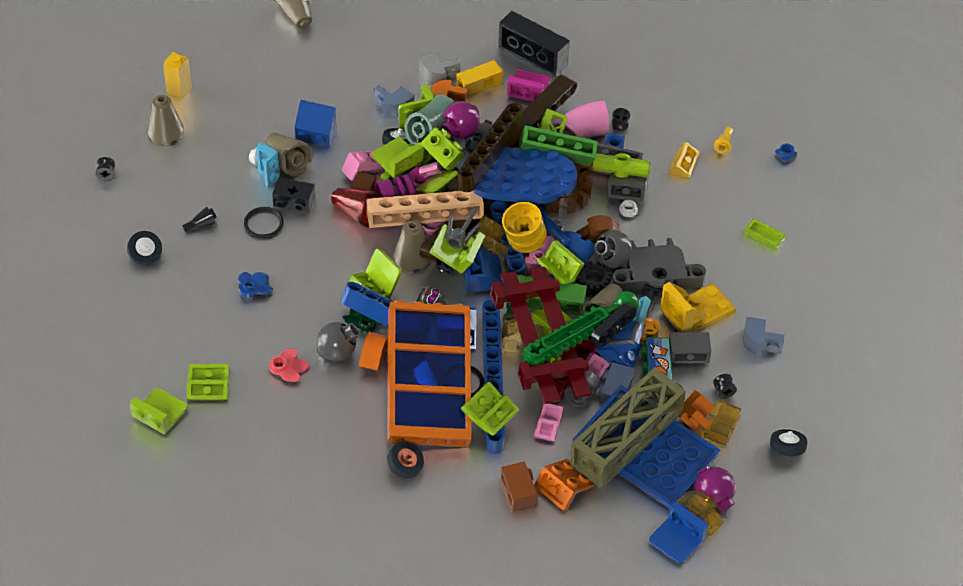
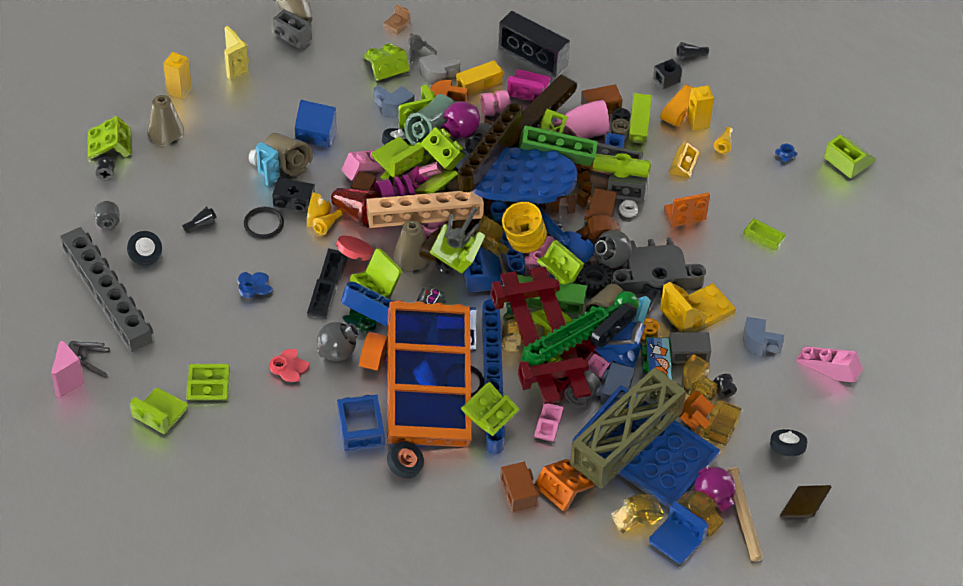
none -> bright pink slope [51,341,84,398]
none -> dark grey brick [60,227,154,352]
none -> dark grey plant [68,341,110,377]
none -> lime bracket [88,116,131,159]
none -> dark grey head [94,201,120,229]
none -> light yellow bracket [224,26,249,80]
none -> dark grey brick [273,9,312,49]
none -> yellow brick [307,192,331,227]
none -> black slope [307,248,348,319]
none -> yellow cone [313,209,343,235]
none -> coral tile [336,235,374,261]
none -> blue window [337,394,385,451]
none -> lime bracket [362,43,410,81]
none -> medium nougat bracket [384,4,410,35]
none -> dark grey plant [408,33,437,64]
none -> bright pink wheel [481,90,510,117]
none -> dark orange brick [581,84,623,114]
none -> dark orange brick [584,188,617,225]
none -> dark tan wheel [611,119,630,143]
none -> clear yellow brick [612,494,664,533]
none -> lime slope [629,93,652,143]
none -> black brick [653,59,682,89]
none -> light orange beam [660,84,694,127]
none -> orange bracket [664,193,710,227]
none -> black cone [676,42,709,60]
none -> clear yellow brick [681,354,718,401]
none -> yellow brick [687,85,714,131]
none -> tan axle [727,467,763,562]
none -> dark brown piece [780,485,832,518]
none -> bright pink slope [796,346,863,382]
none -> lime slope [824,135,876,179]

